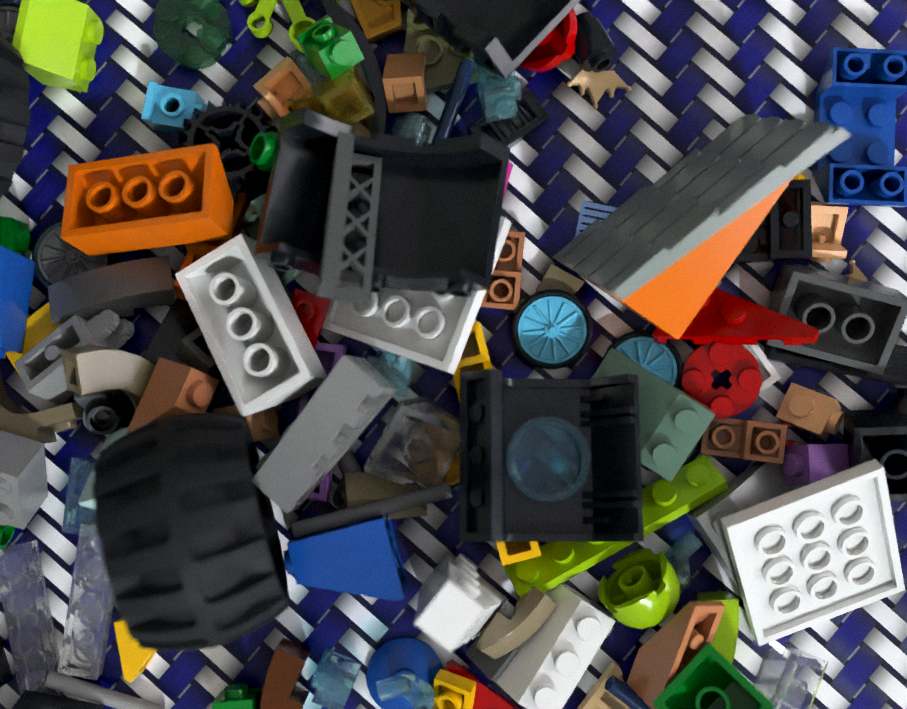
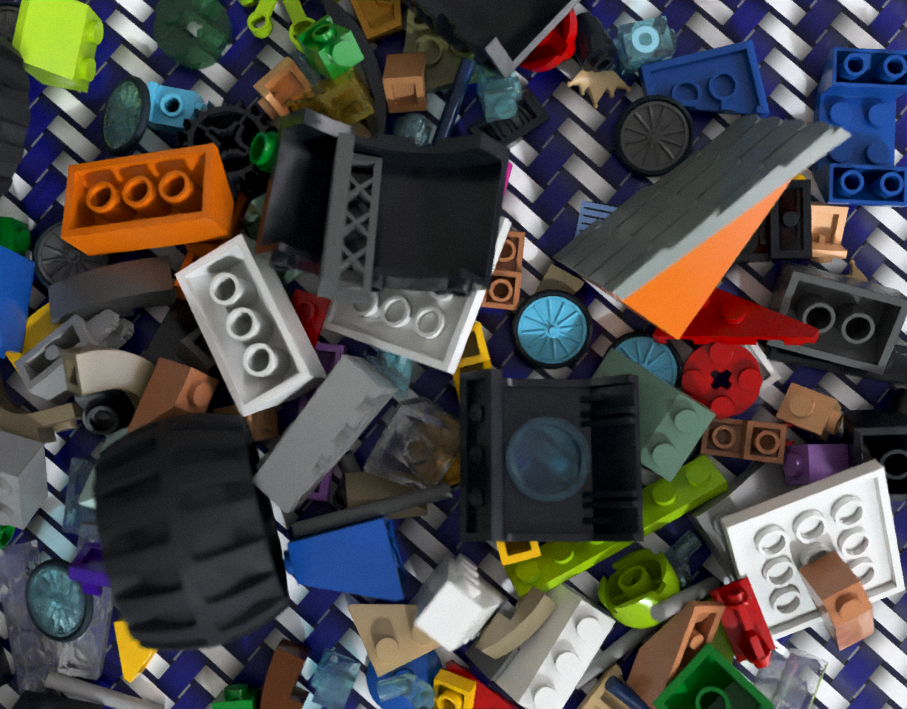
none -> clear light blue wheel [25,559,94,643]
none -> dark purple tile [69,541,111,597]
none -> clear light blue wheel [101,76,150,157]
none -> tan wing [347,604,442,677]
none -> light grey bar [575,618,670,691]
none -> dark grey wheel [613,94,694,177]
none -> clear light blue brick [614,15,677,76]
none -> blue wing [638,40,770,118]
none -> light grey bar [650,576,720,622]
none -> red hinge [709,576,776,669]
none -> nougat slope [798,550,874,651]

